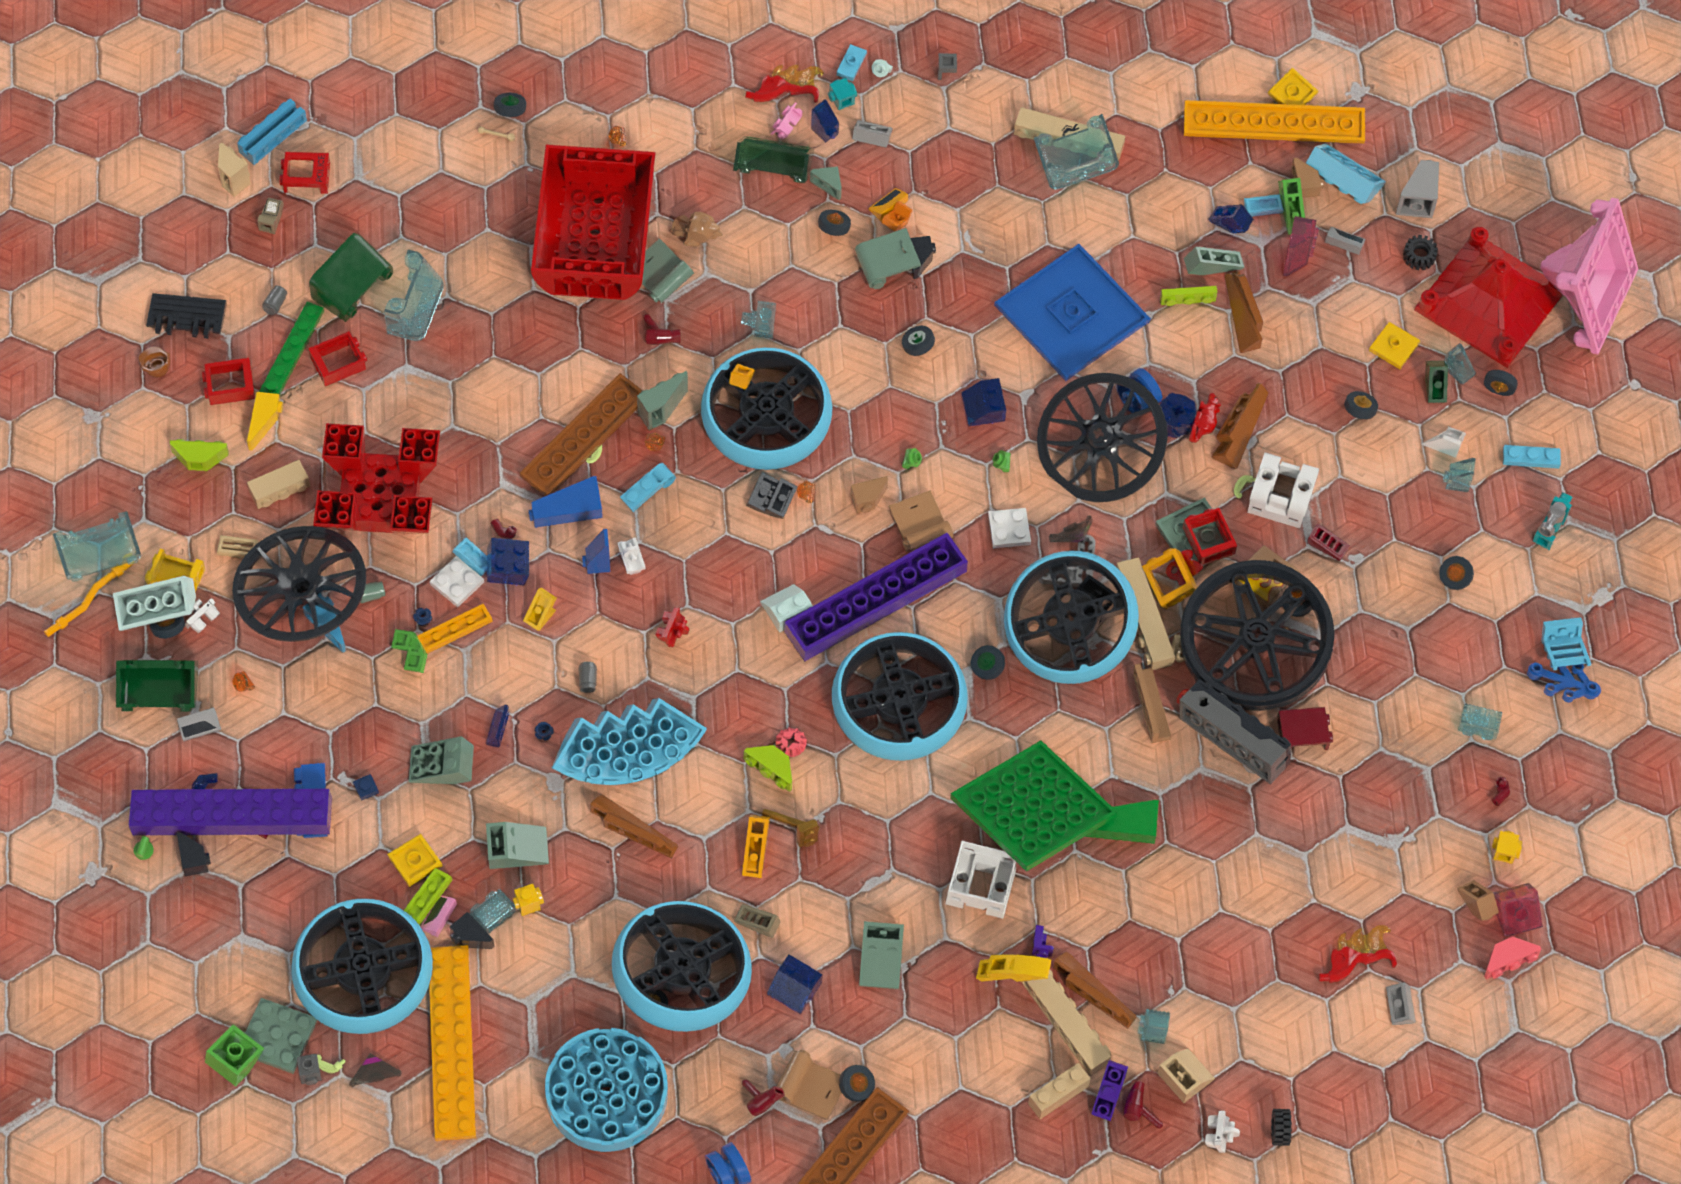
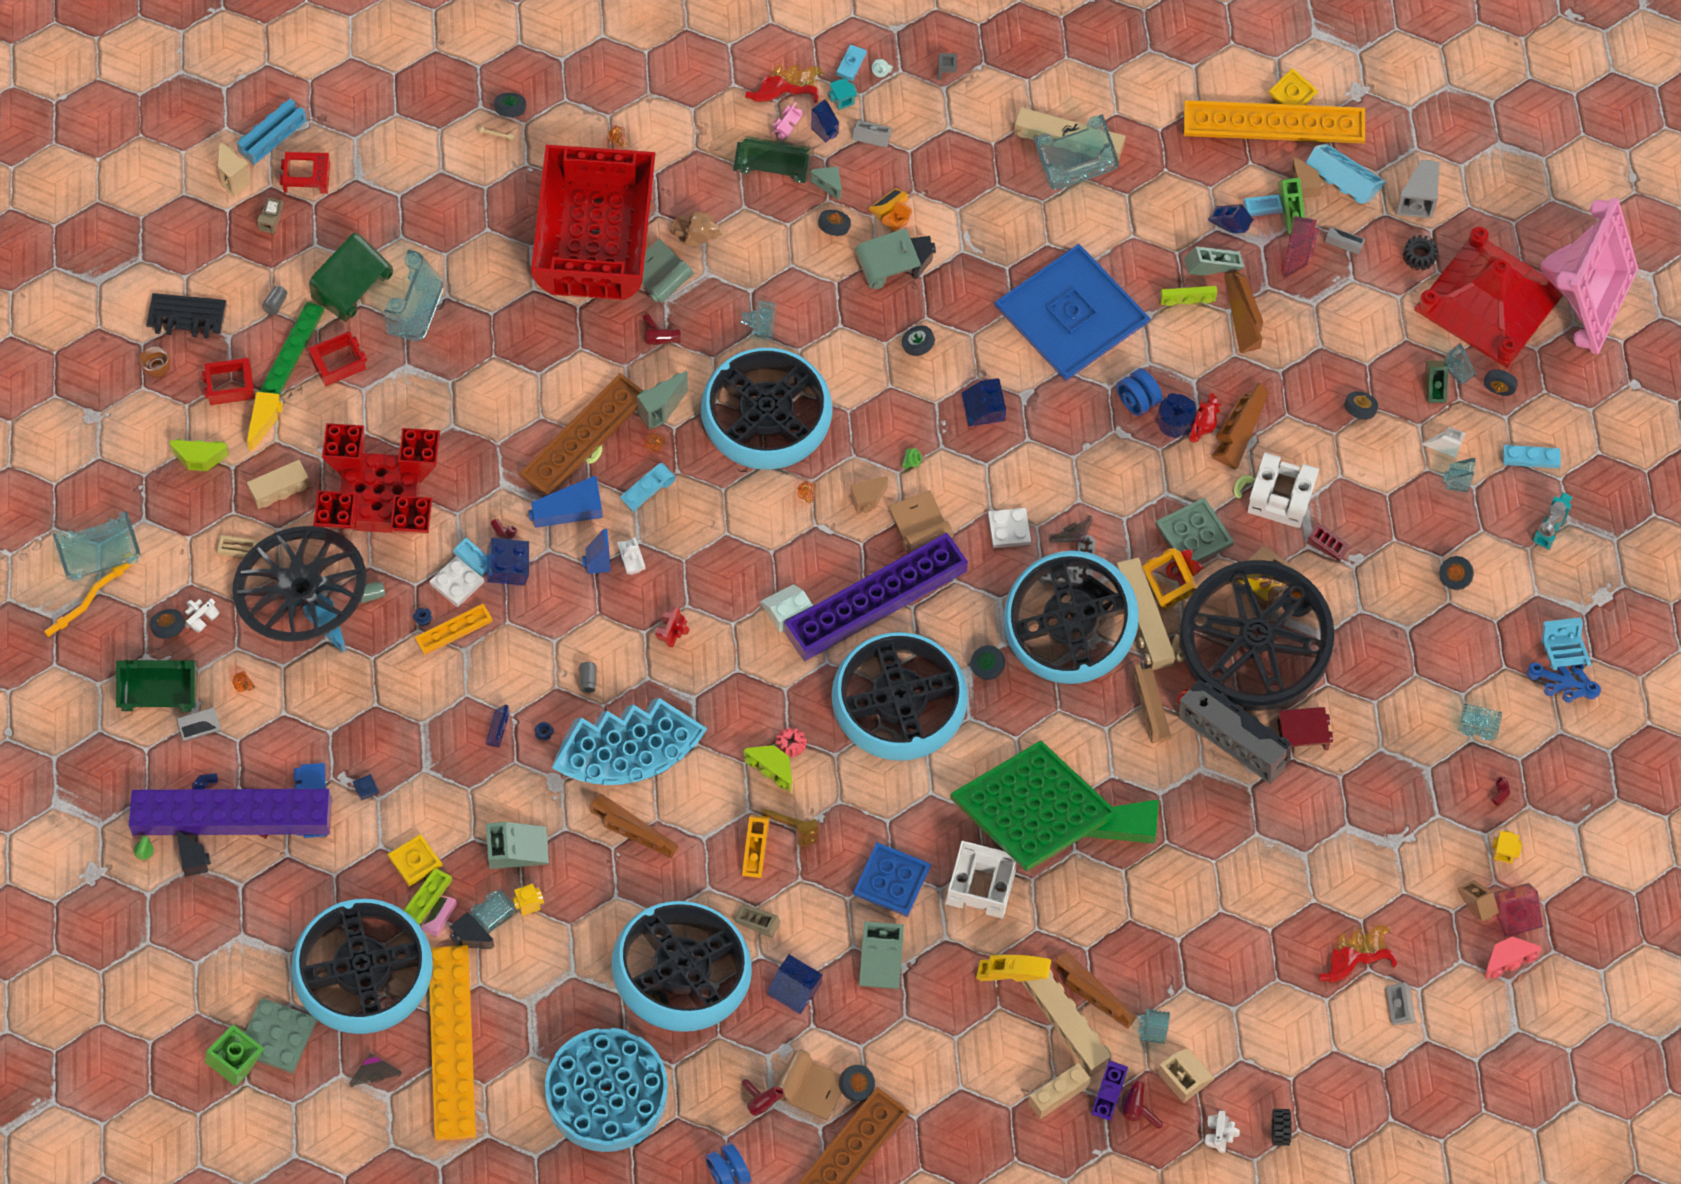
light aqua slope [113,576,196,631] -> none
yellow panel [145,548,205,592] -> none
dark grey bracket [297,1054,322,1085] -> none
yellowish green piece [317,1055,345,1073] -> none
bright green tile [391,629,428,673] -> none
sand green slope [409,736,474,784] -> none
yellow slope [523,588,557,631] -> none
light orange slope [729,364,755,389] -> none
slope [746,472,798,519] -> none
bright green plate [993,450,1011,472] -> none
dark purple bracket [1032,925,1054,958] -> none
black wheel [1037,373,1168,503] -> none
red window [1183,508,1237,565] -> none
yellow plate [1369,322,1420,369] -> none
none -> blue plate [853,842,931,917]

